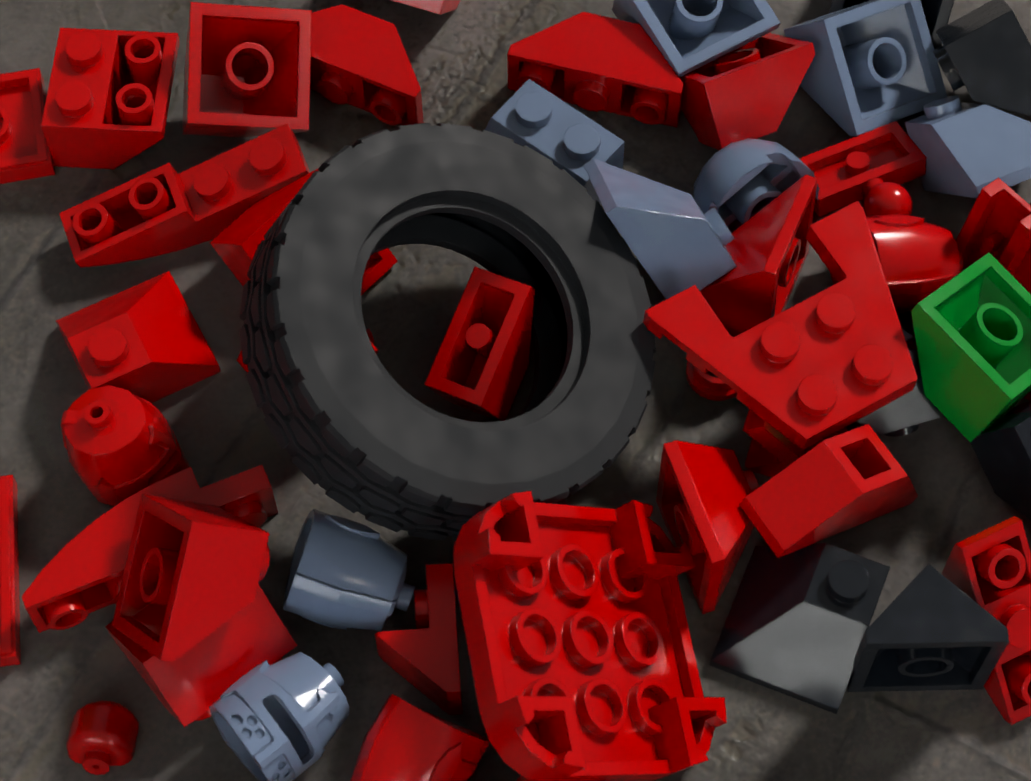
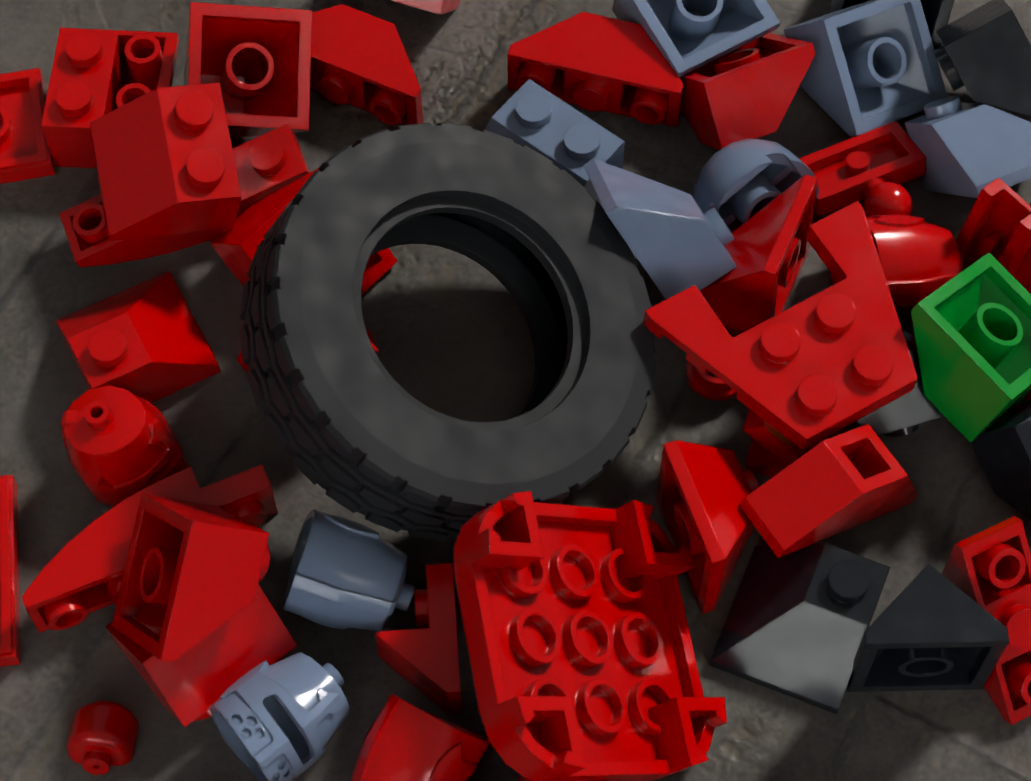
red slope [424,266,535,421] -> none
none -> red slope [89,83,242,241]

